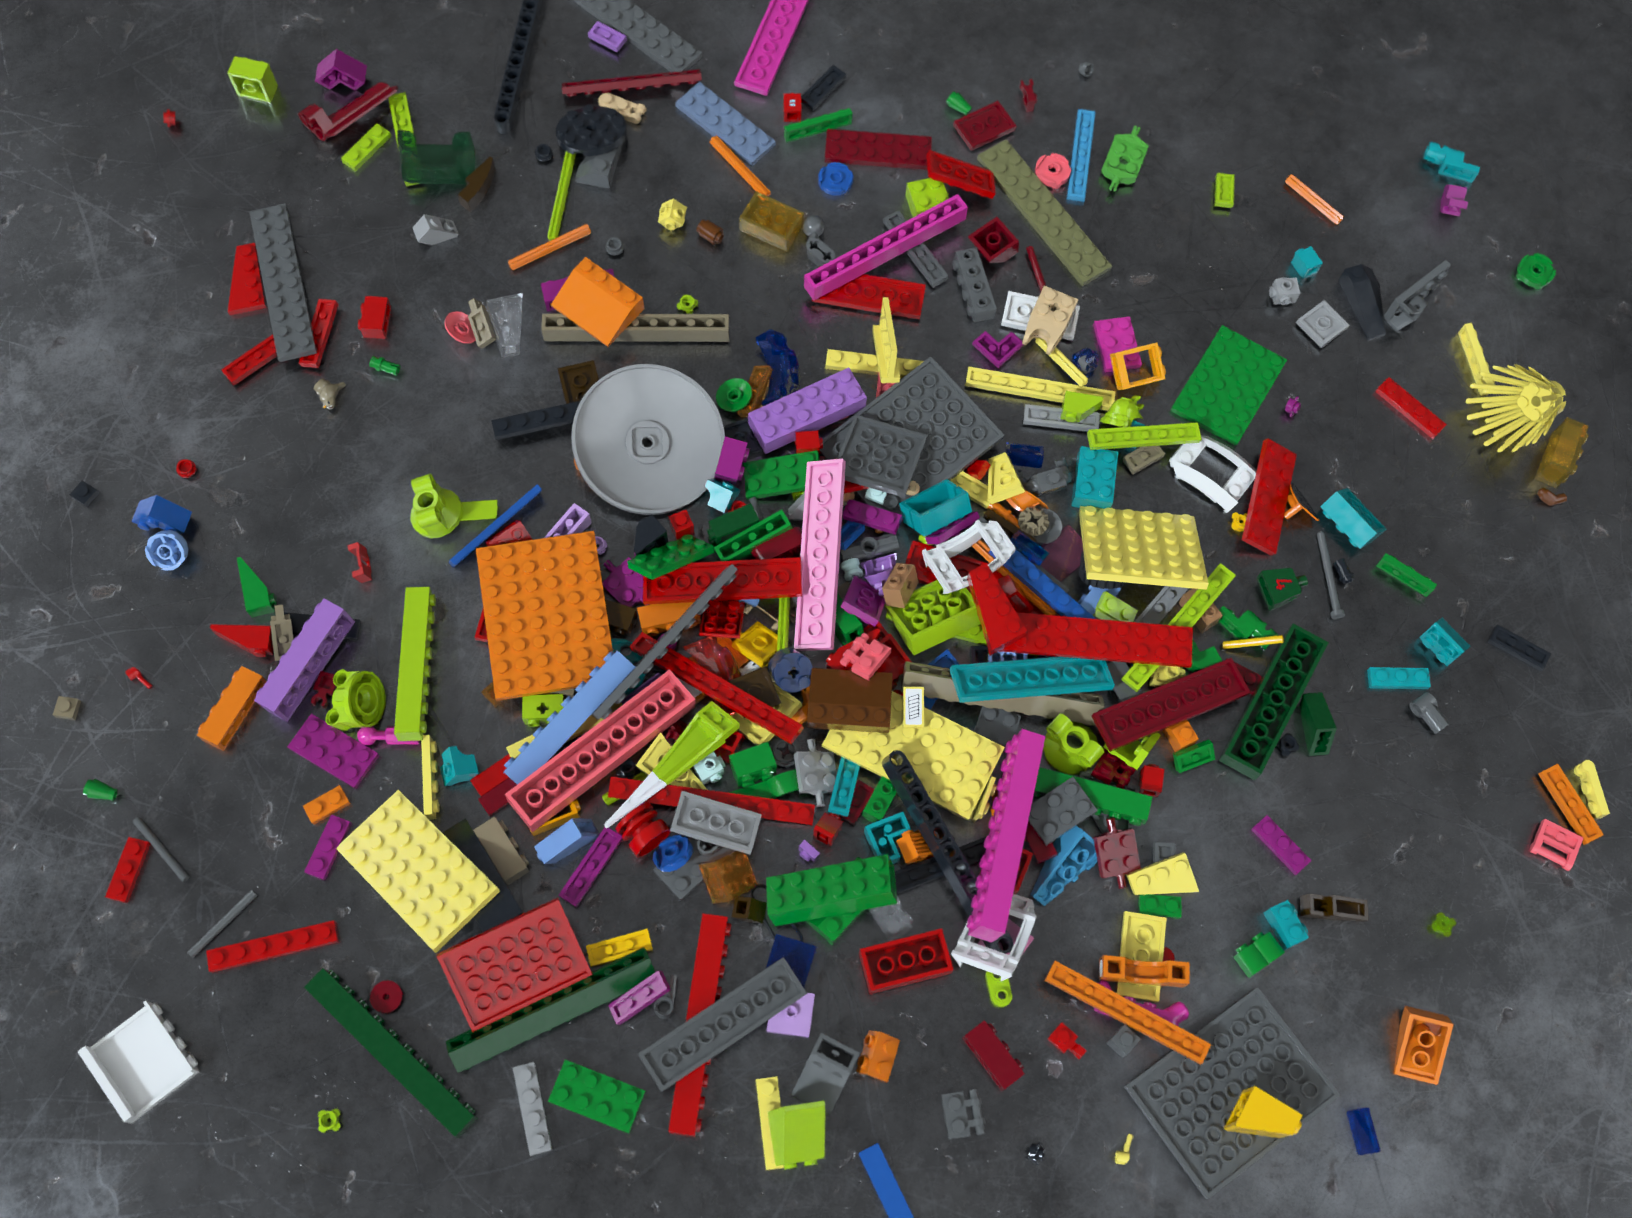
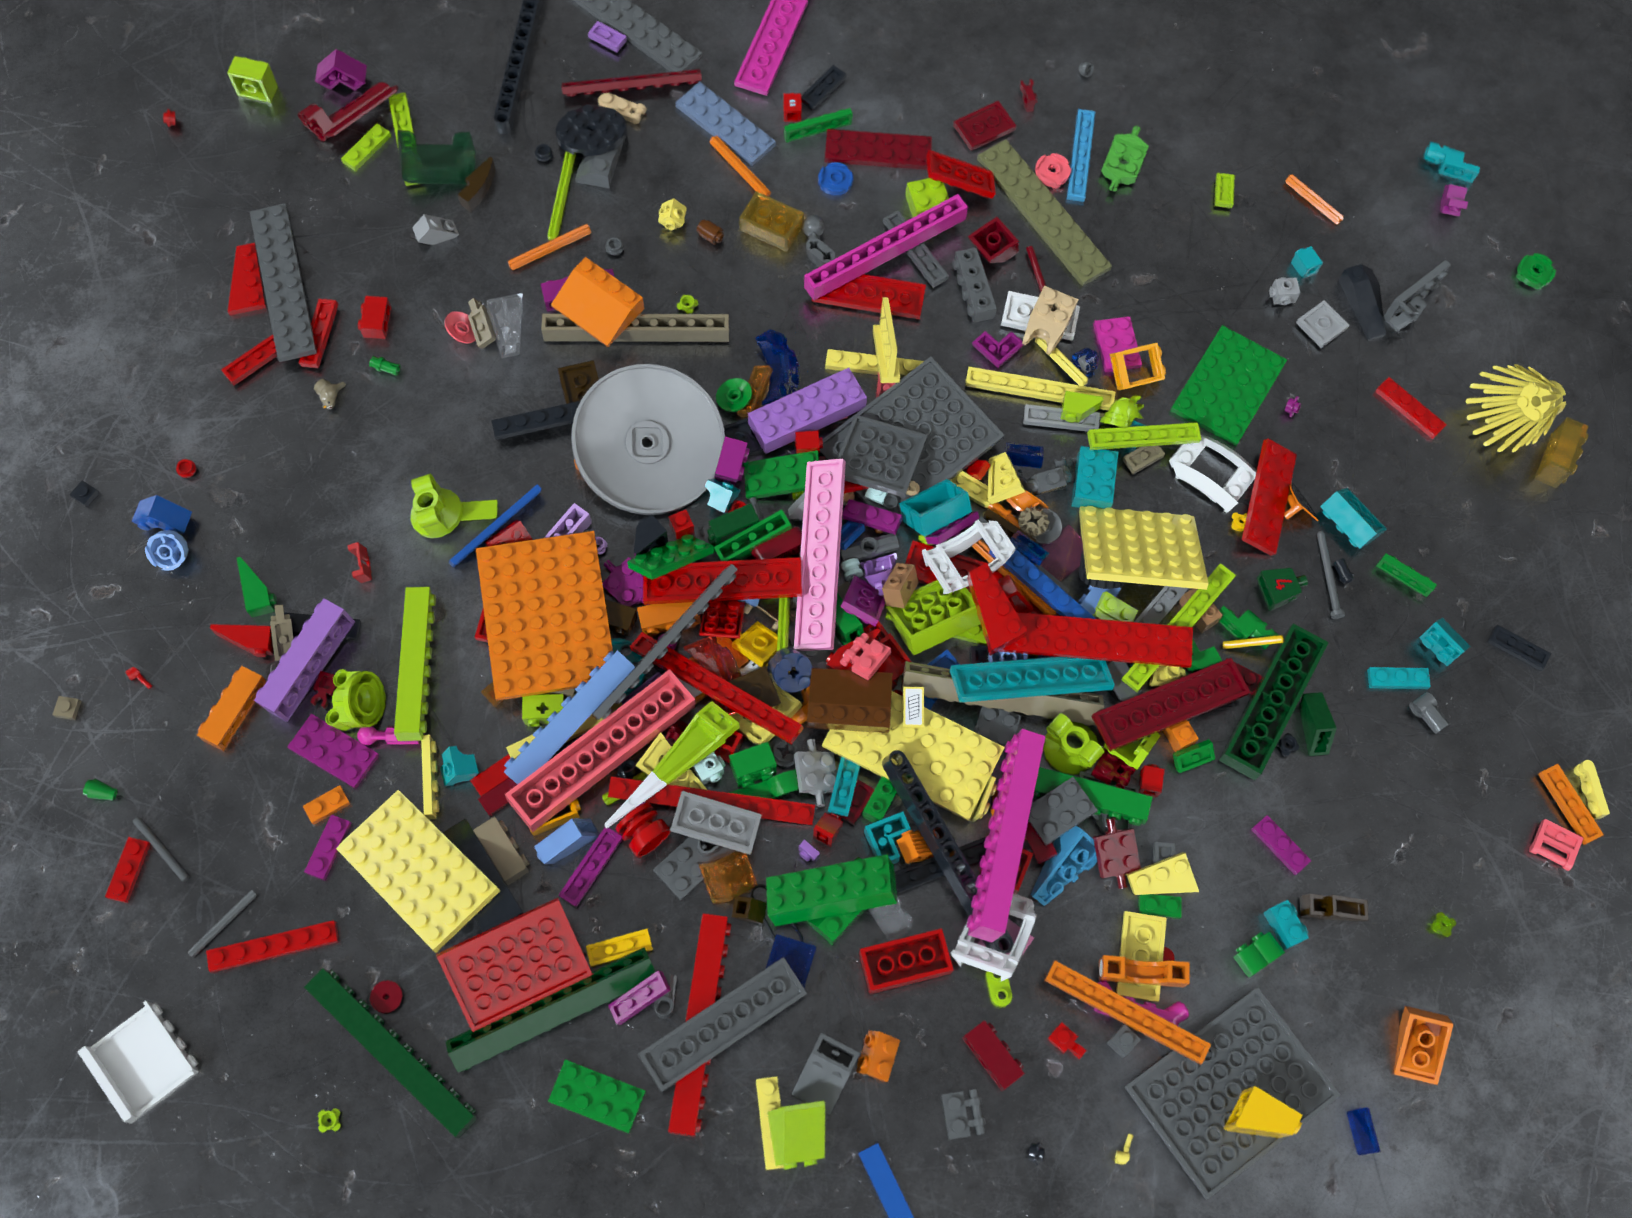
light grey plate [513,1062,552,1156] -> none
blue tile [653,835,693,872] -> none
lavender plate [767,993,815,1038] -> none
green cone [946,91,973,115] -> none
light yellow plate [1458,323,1495,397] -> none
reddish brown arm [1537,488,1567,506] -> none

